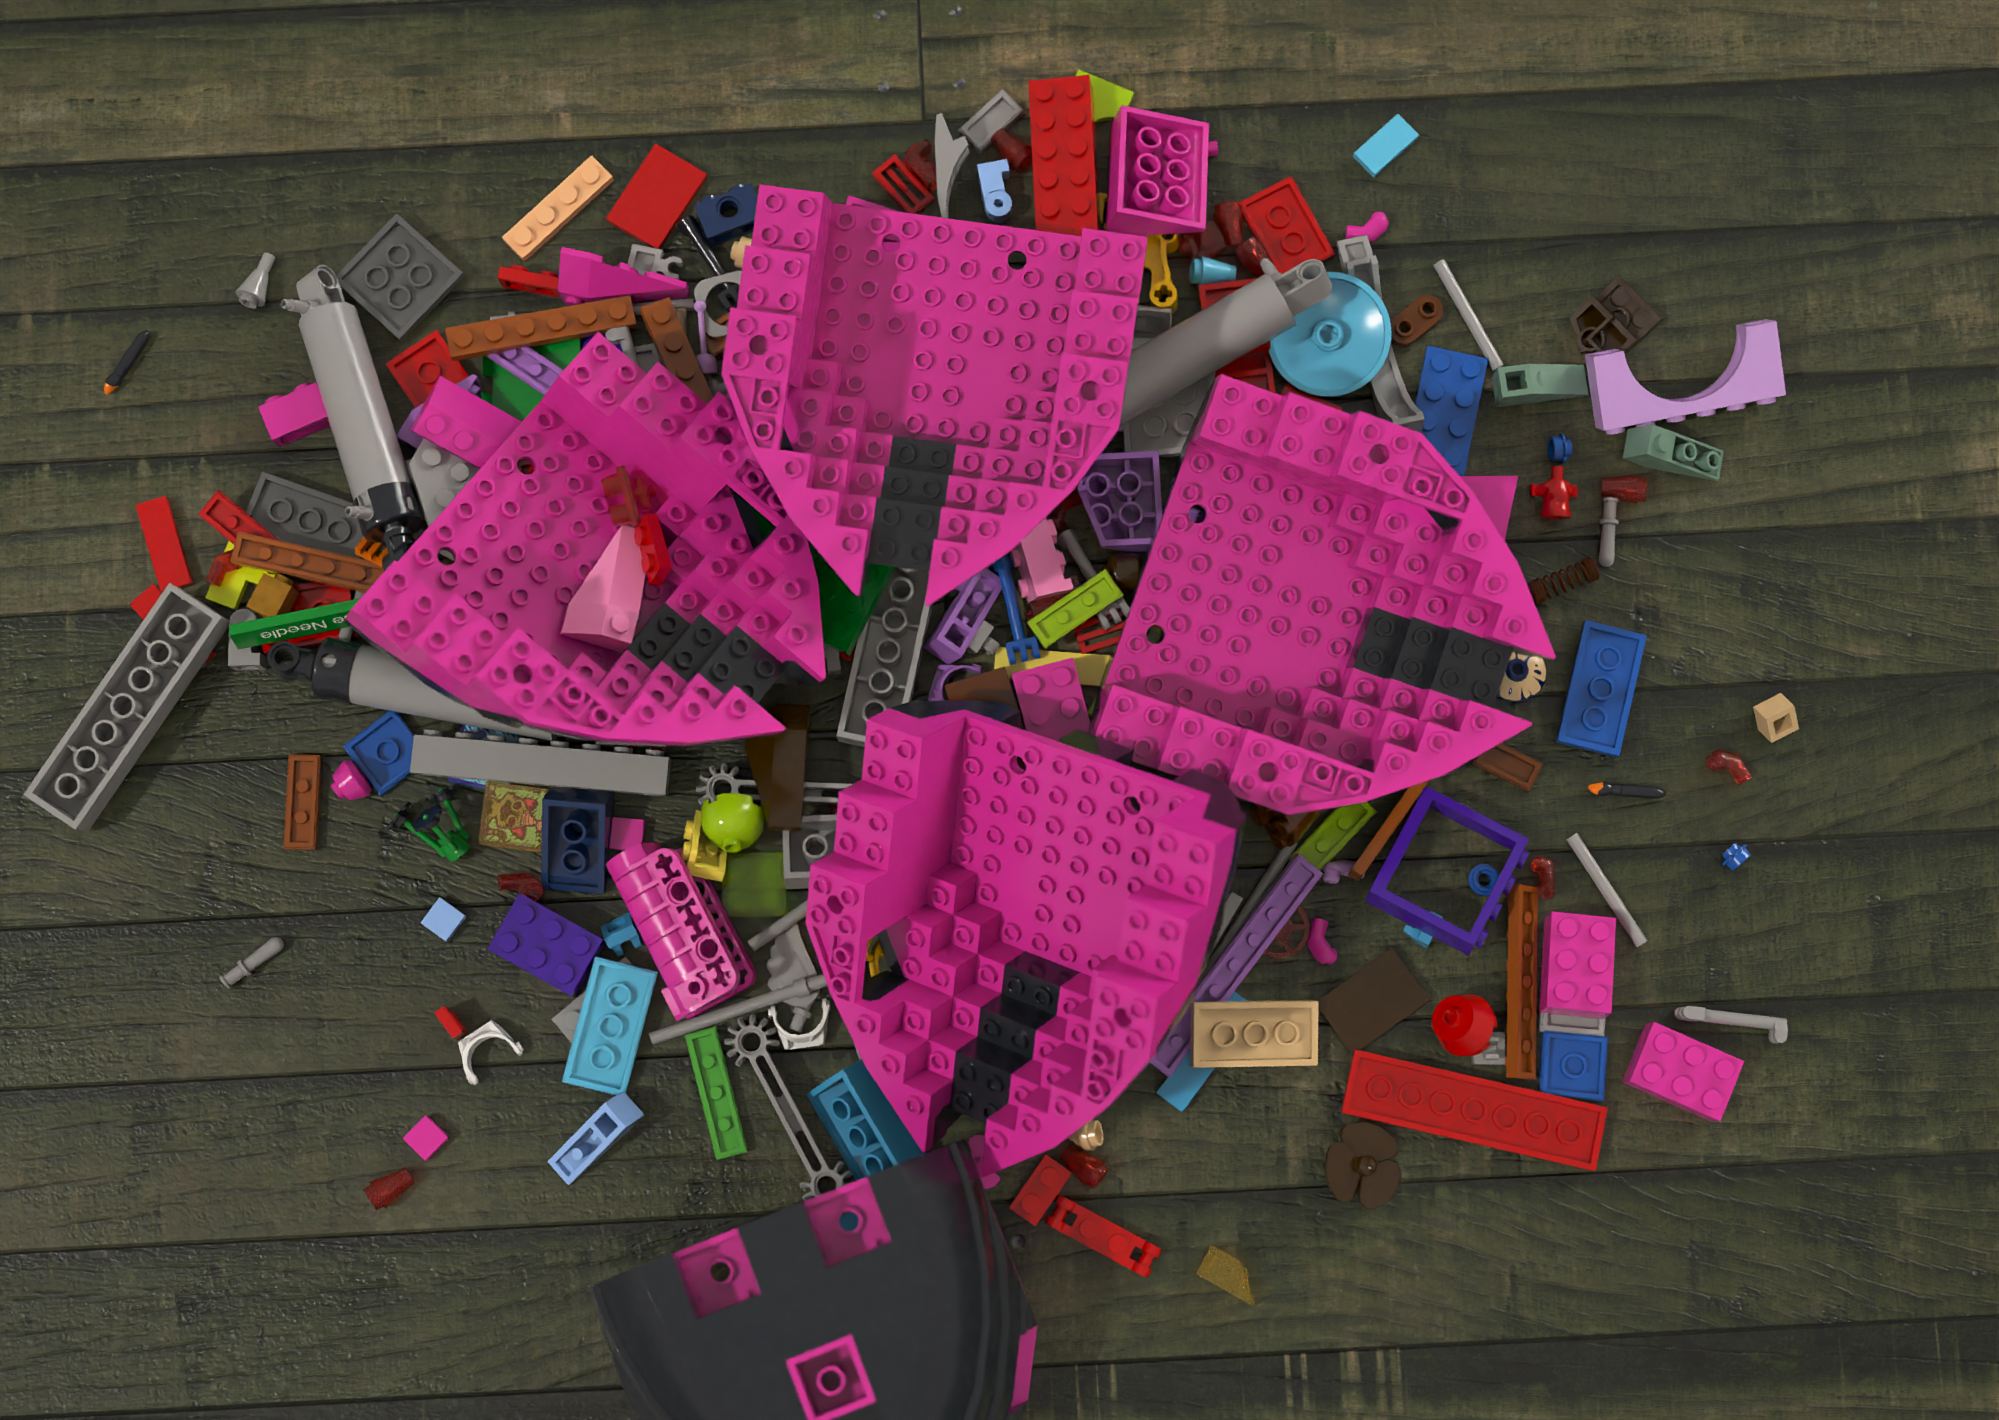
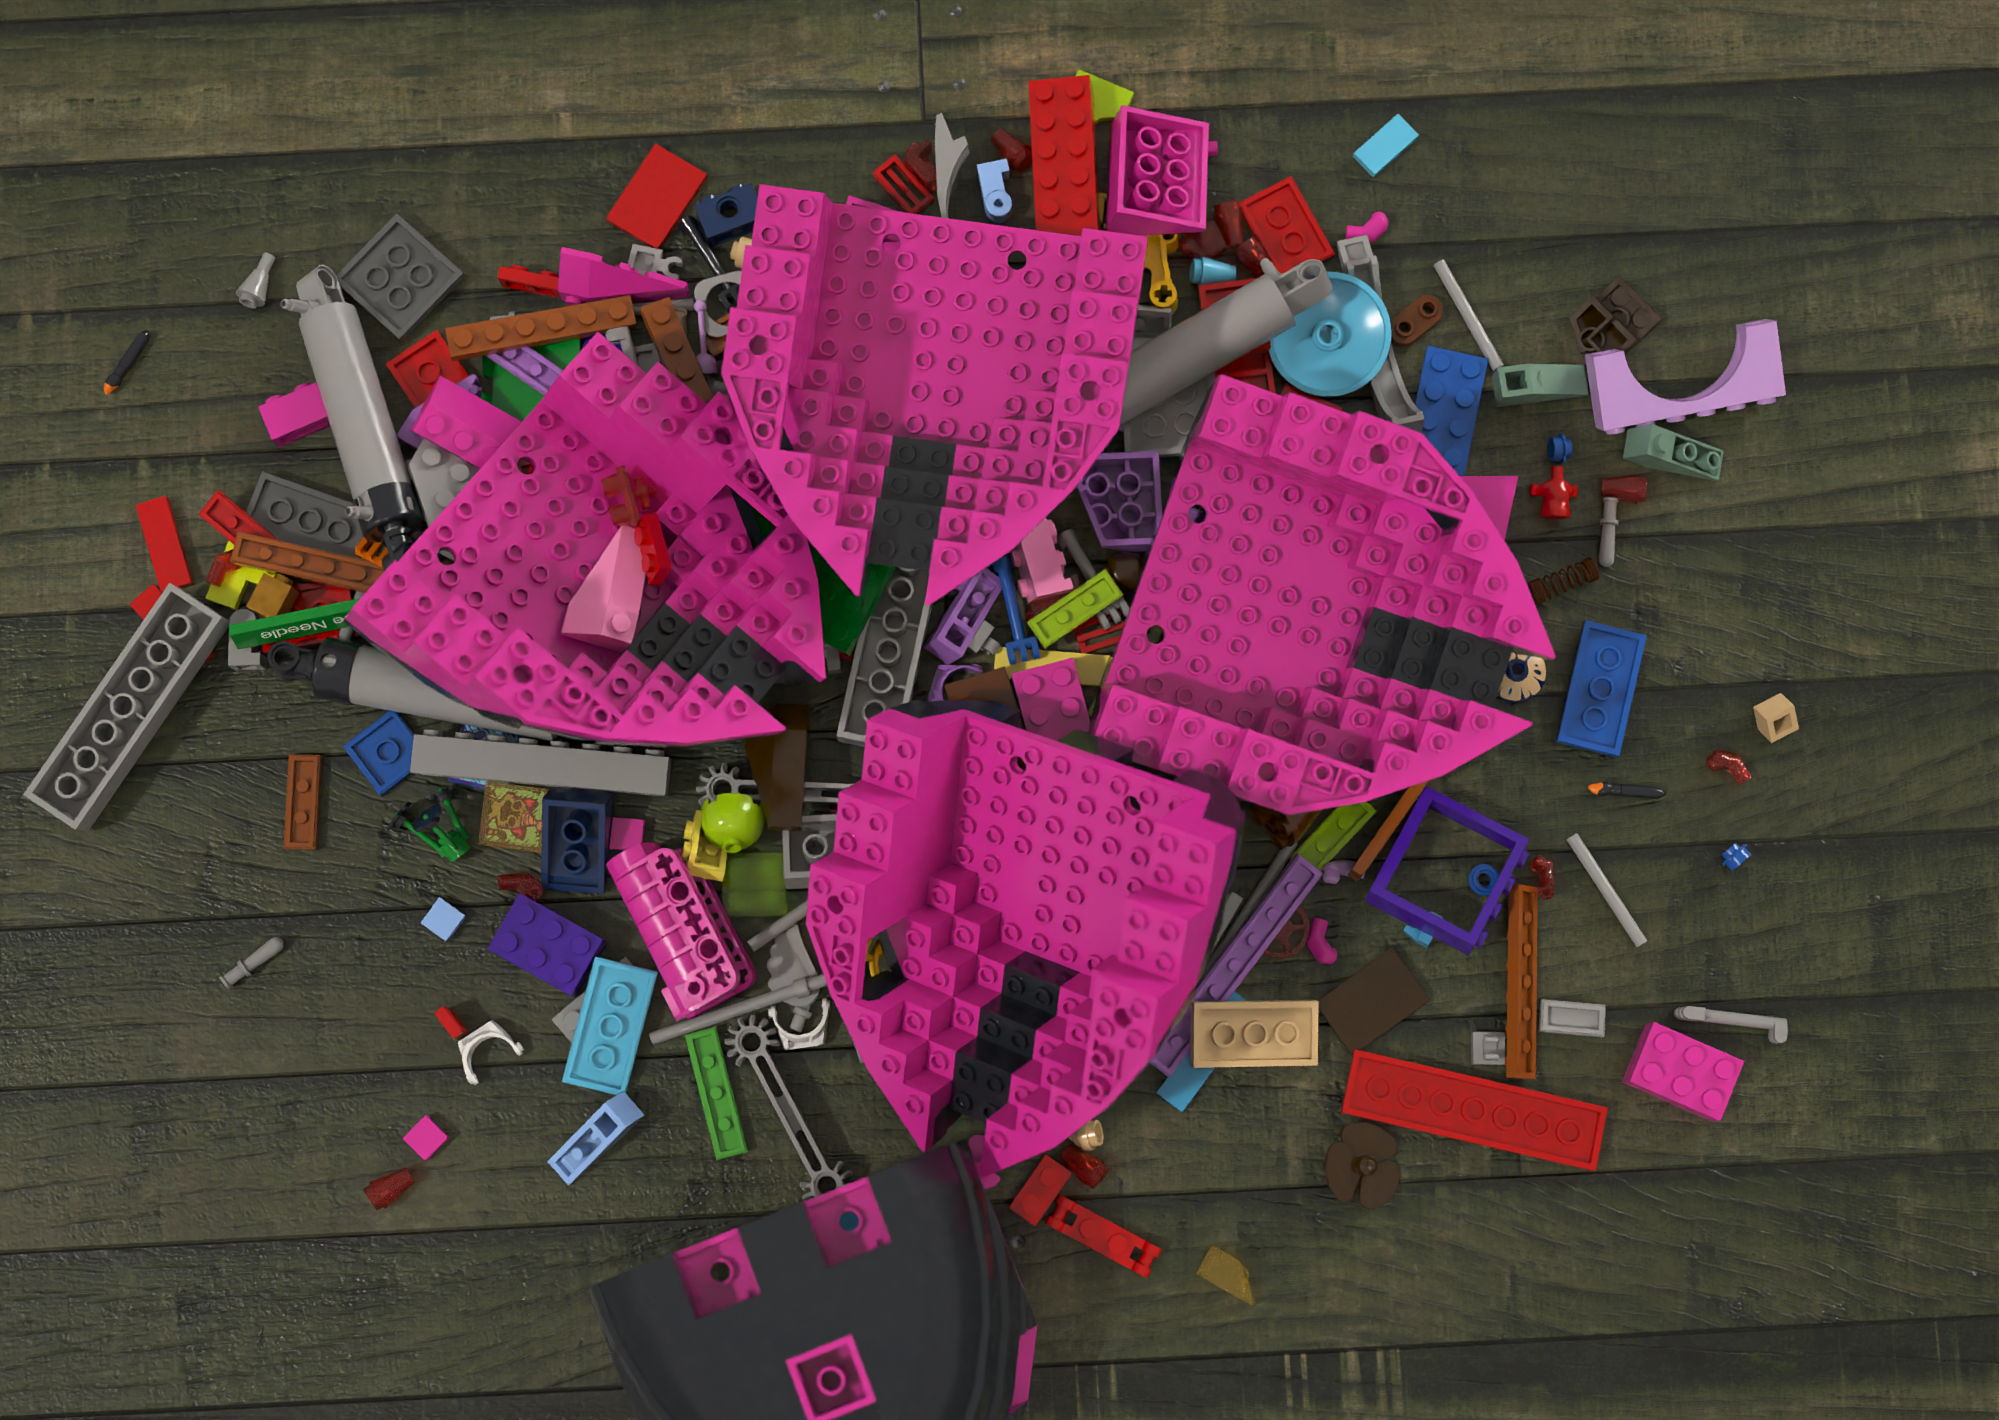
dark pink cone [330,760,372,801] -> none
light nougat plate [502,155,614,262] -> none
dark azure tile [600,912,641,957] -> none
dark azure slope [806,1059,925,1181] -> none
light grey tile [959,89,1024,154] -> none
clear red arm [1046,490,1082,533] -> none
red cone [1432,994,1497,1056] -> none
reddish brown tile [1471,743,1543,793] -> none
blue tile [1538,1031,1608,1101] -> none
dark pink brick [1539,912,1616,1019] -> none

